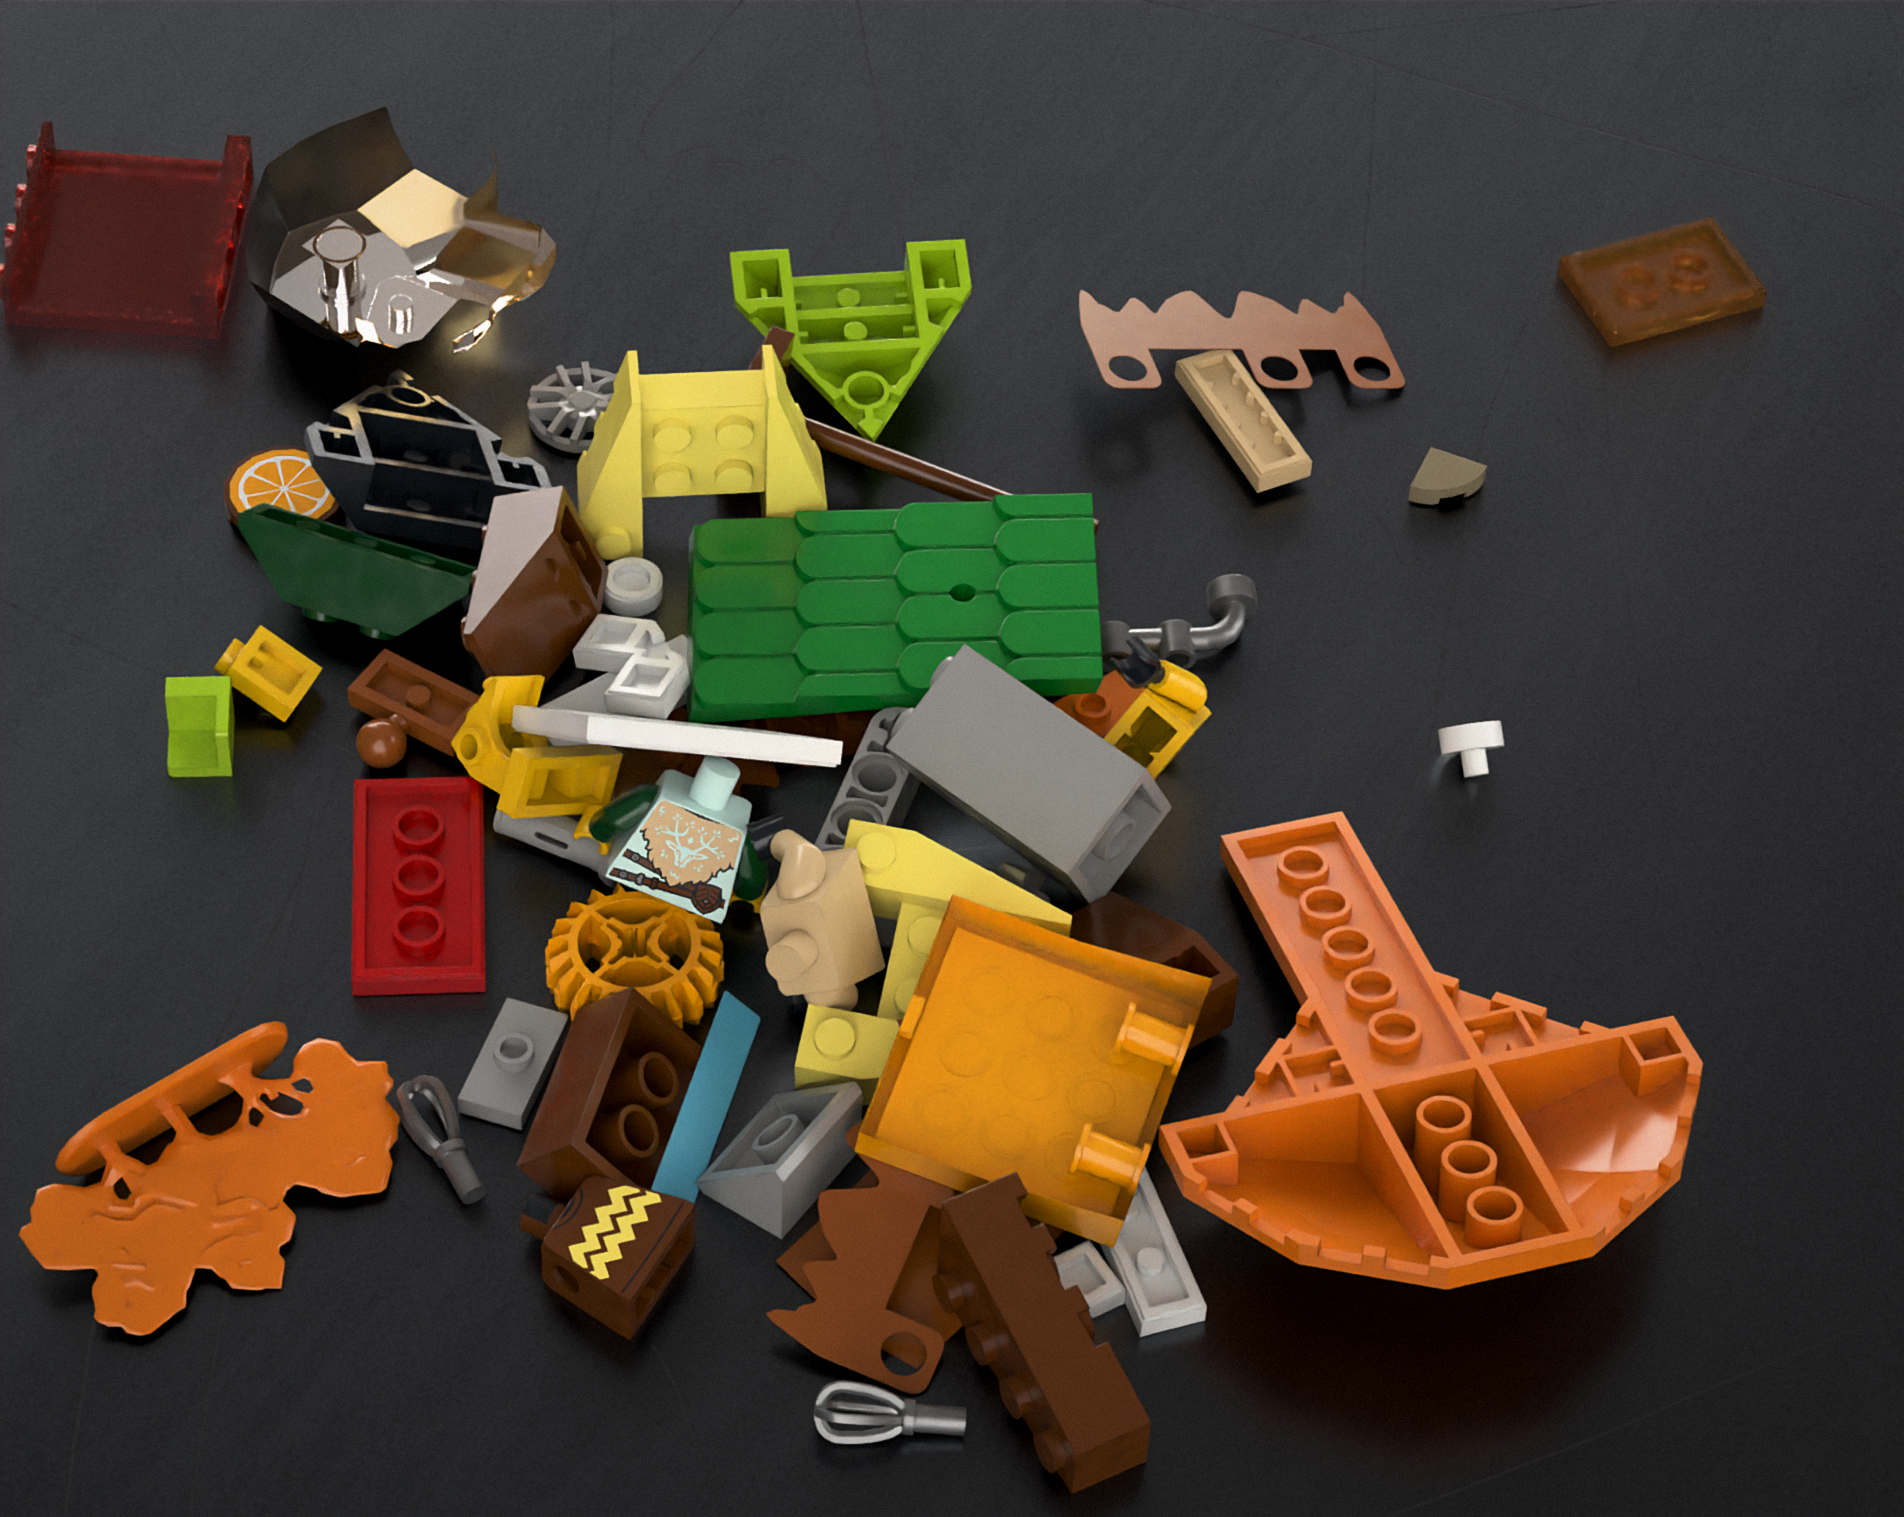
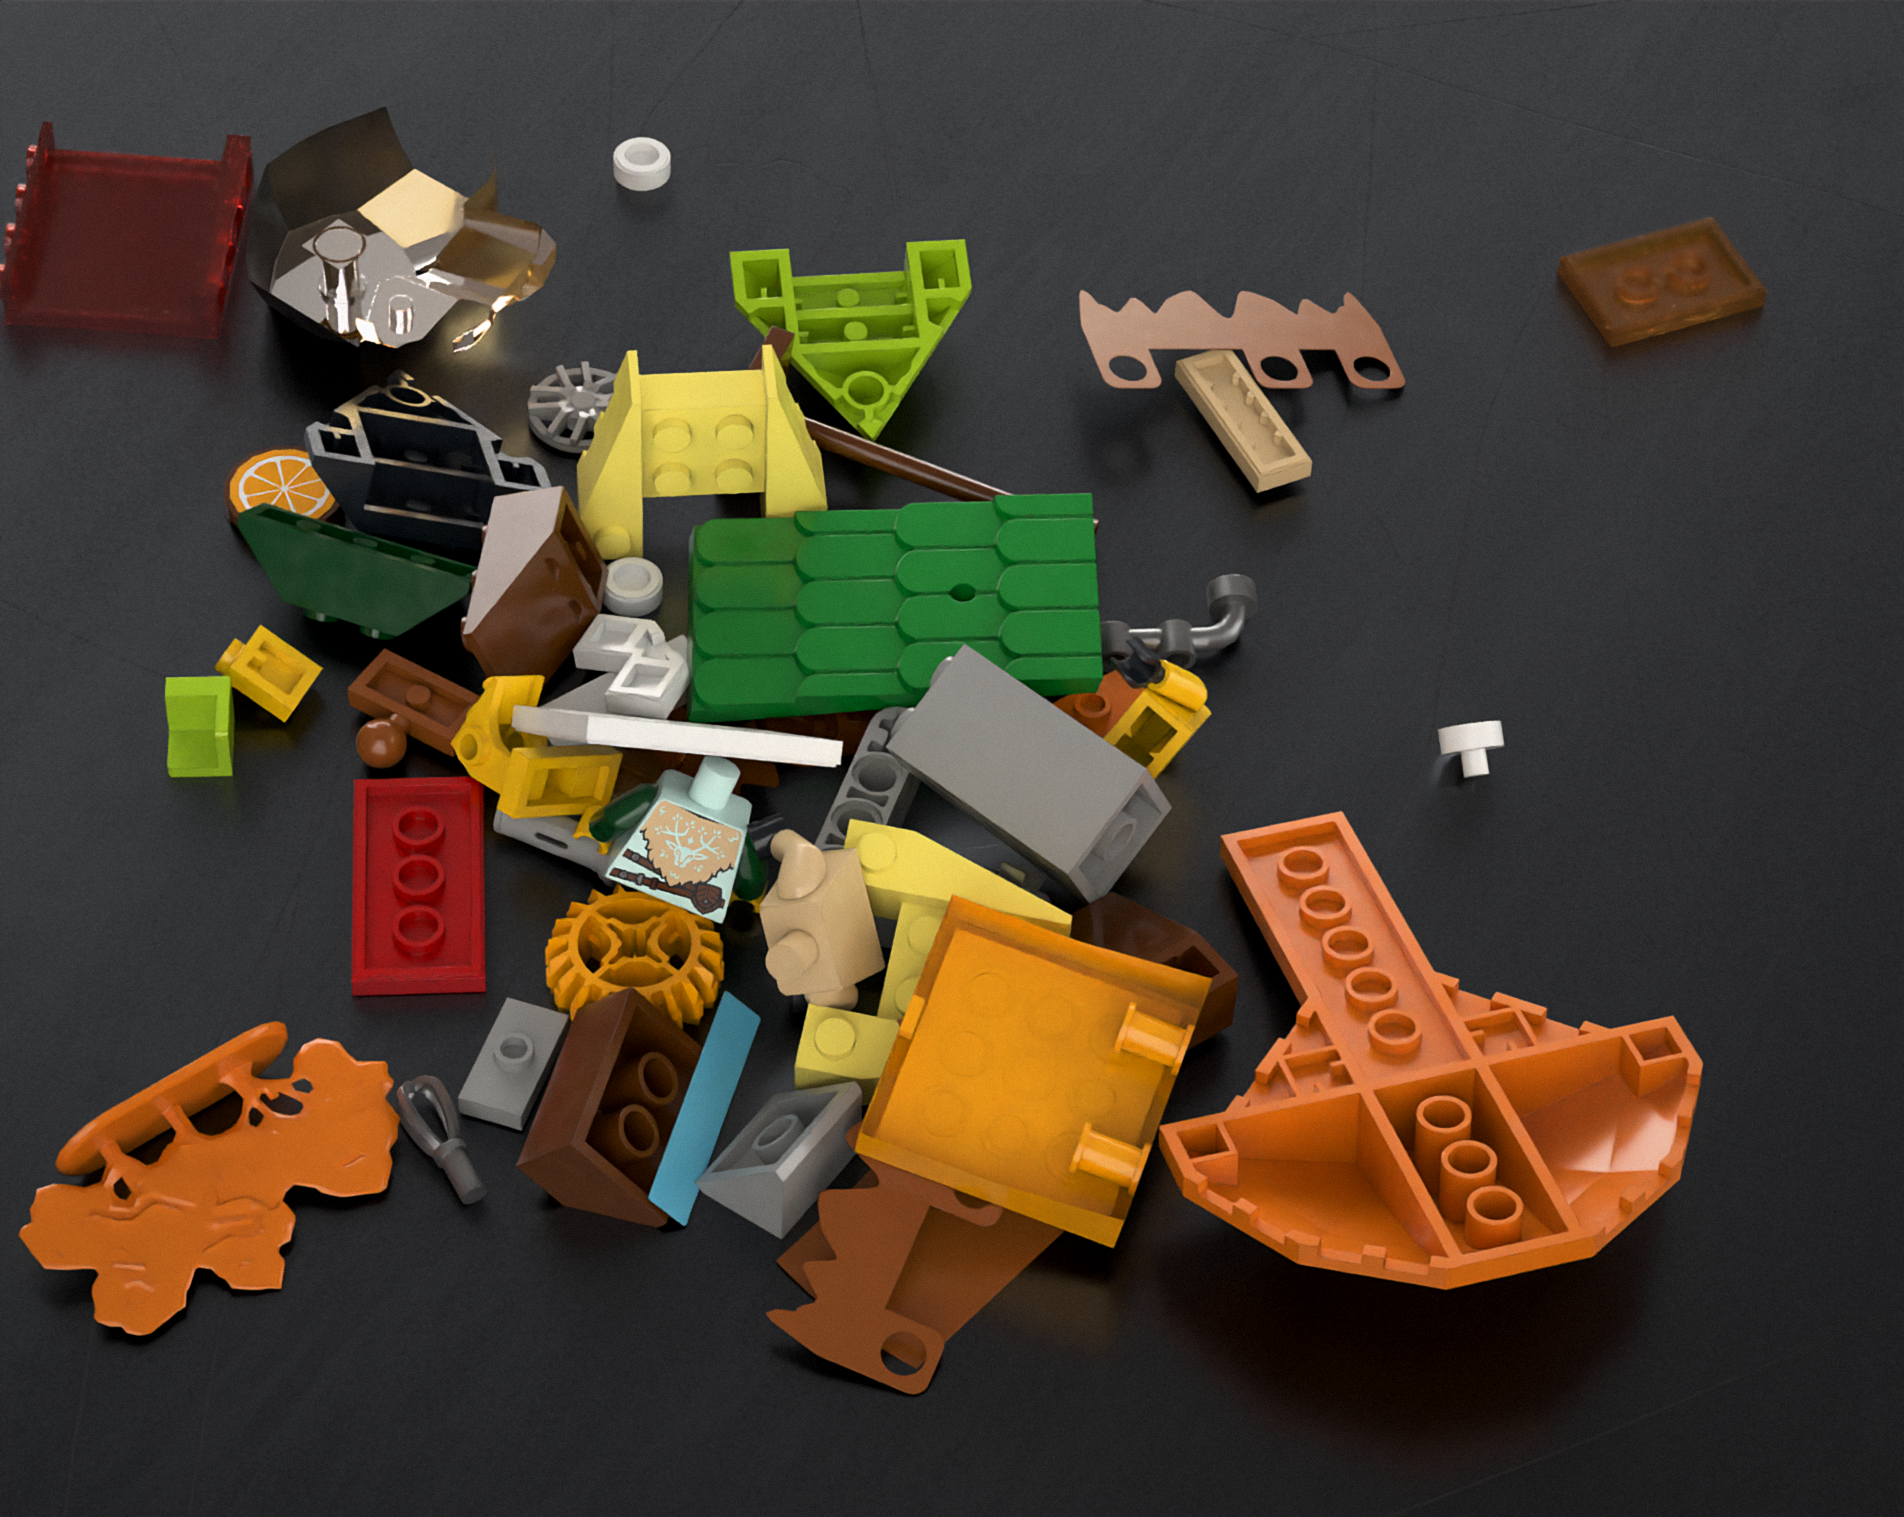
reddish brown torso [519,1175,696,1340] -> none
flat silver piece [814,1380,966,1444] -> none
reddish brown wedge [932,1172,1151,1494] -> none
white tile [1054,1240,1126,1319] -> none
white tile [1100,1166,1207,1337] -> none
dark tan tile [1408,447,1487,505] -> none
none -> white tile [613,137,671,191]

